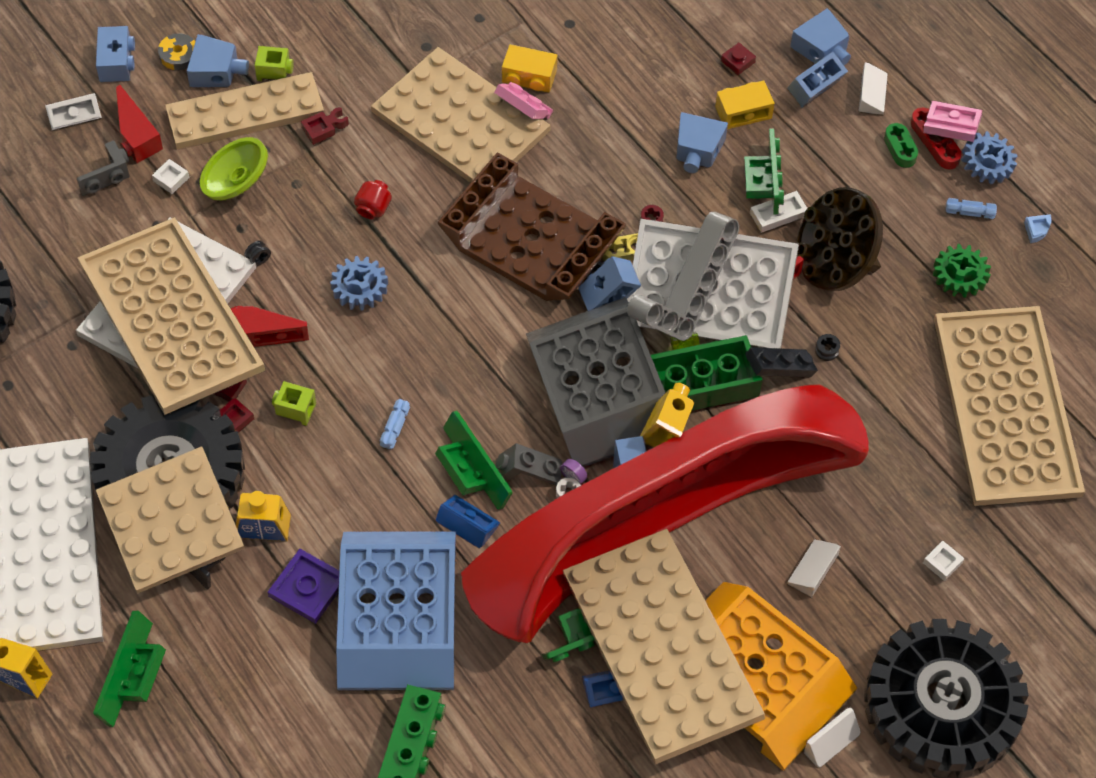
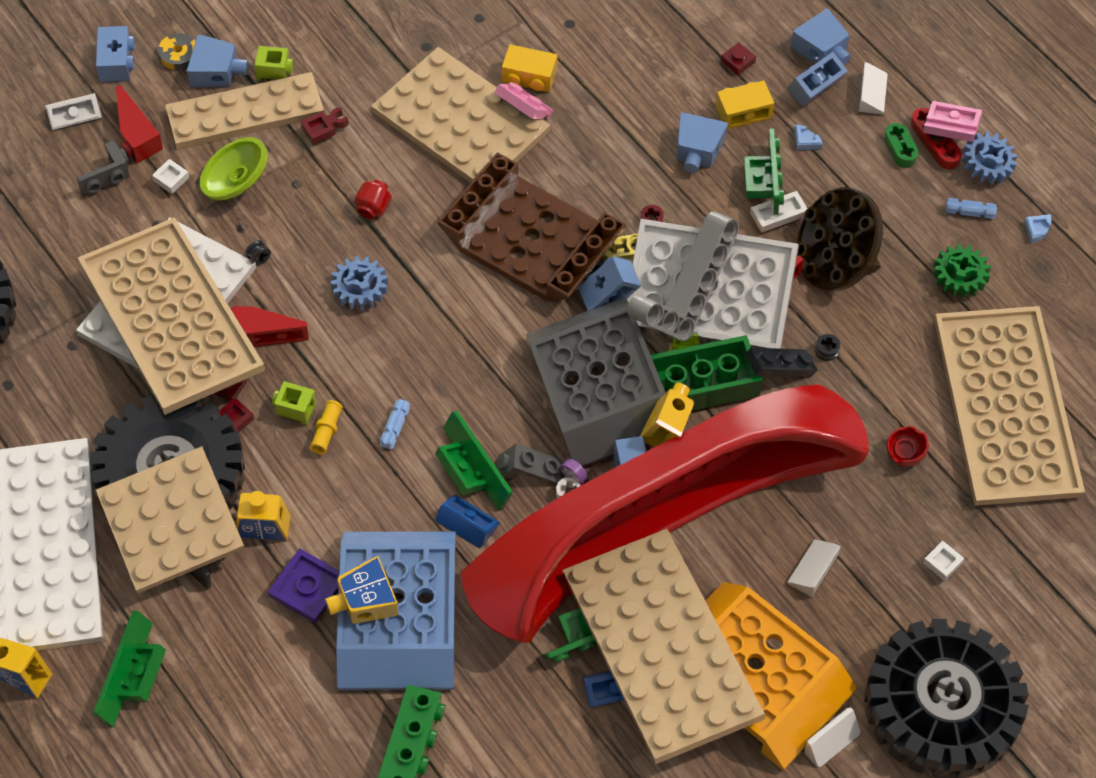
none -> yellow pin [310,400,343,455]
none -> torso [325,556,398,624]
none -> light blue tile [794,125,822,150]
none -> red hair [886,426,929,467]

